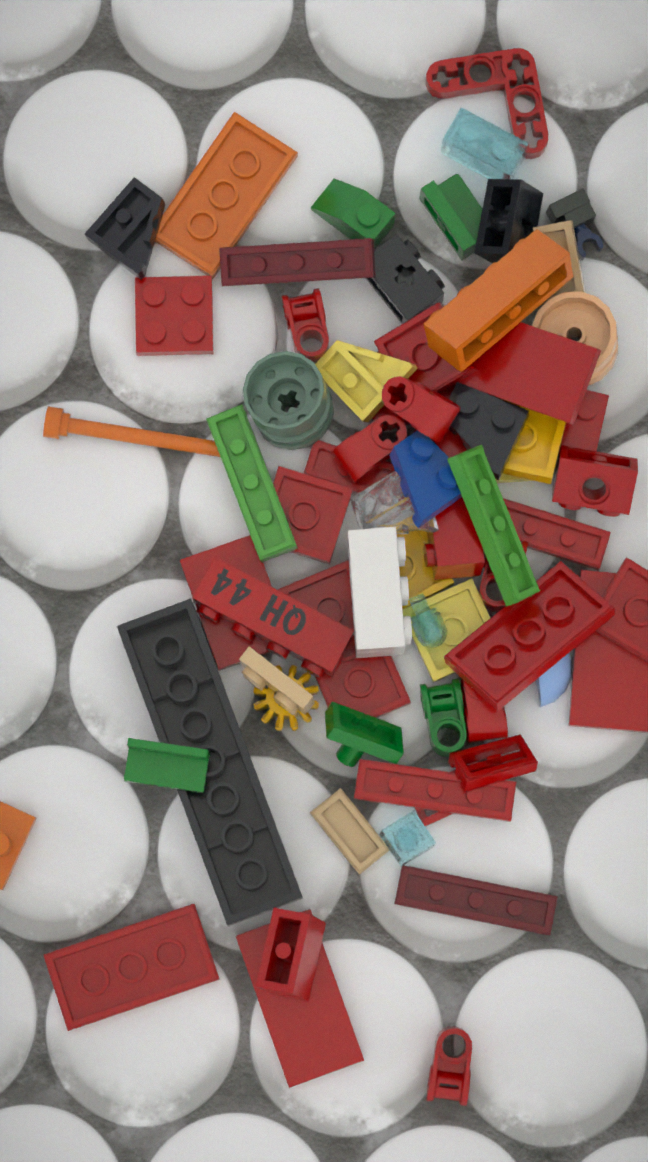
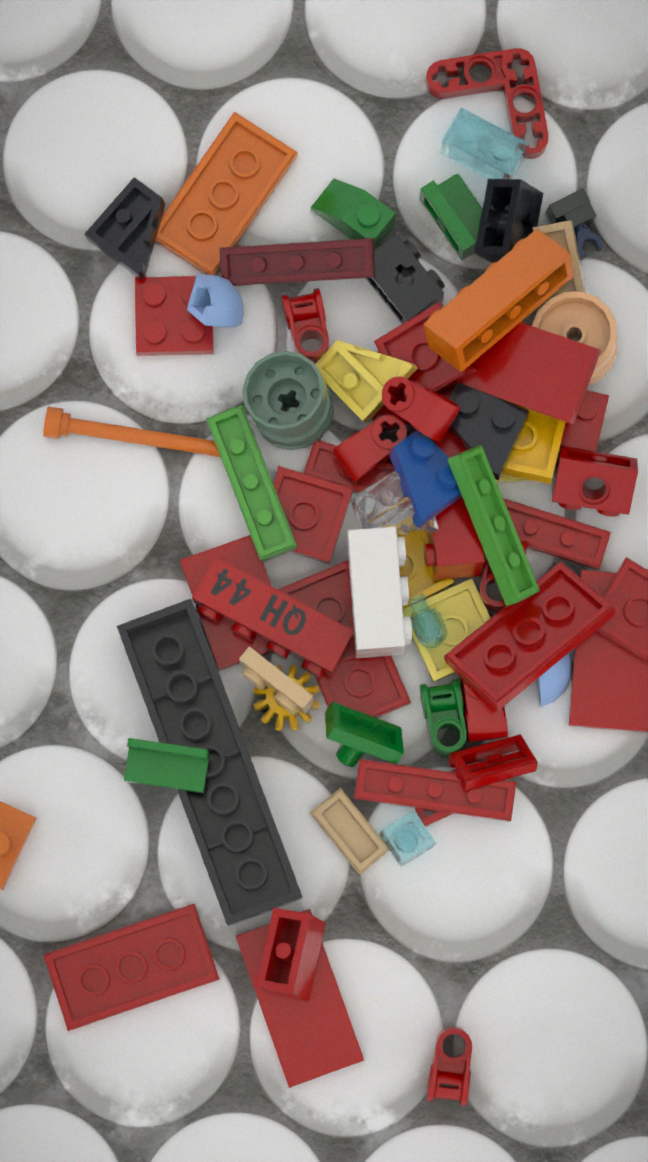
dark red tile [394,865,558,936] -> none
none -> light blue brick [187,274,244,327]

